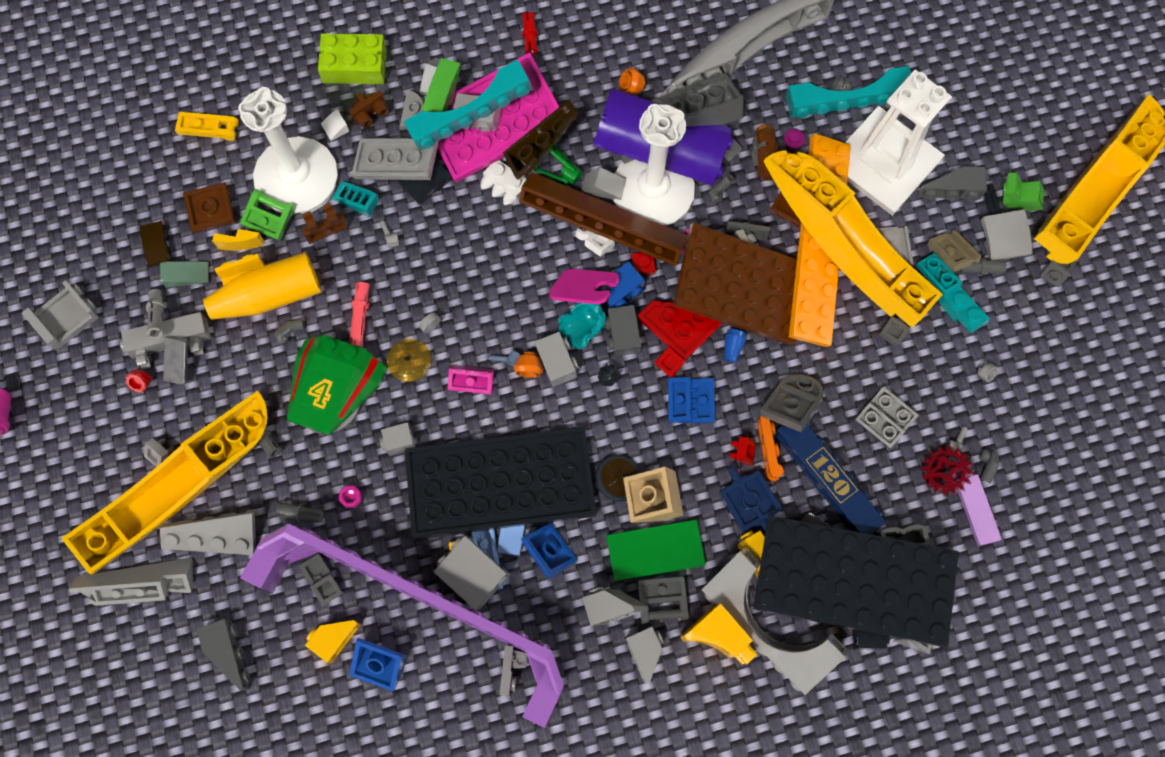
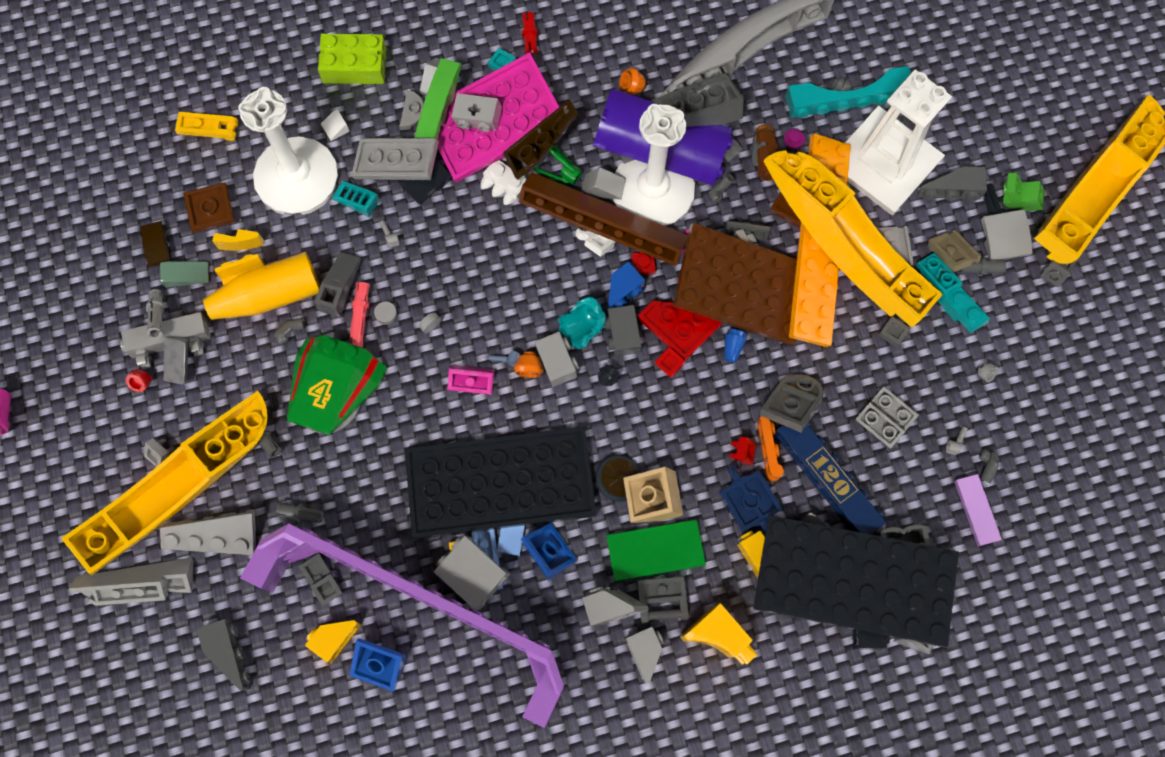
light grey panel [21,280,99,351] -> none
bright green plate [240,189,296,241] -> none
reddish brown plate [301,203,349,244] -> none
dark pink tile [339,486,362,508] -> none
reddish brown hips [349,90,389,129] -> none
light grey brick [379,422,415,456] -> none
clear yellow dish [387,339,431,382] -> none
teal arch [404,59,533,151] -> none
light grey hinge [500,646,528,696] -> none
dark pink piece [549,269,620,304] -> none
blue slope [668,377,716,424] -> none
light grey arch [702,547,849,695] -> none
dark red gear [921,446,974,496] -> none
none -> dark grey slope [314,252,361,317]
none -> light grey tile [374,302,397,325]
none -> teal plate [487,48,516,71]

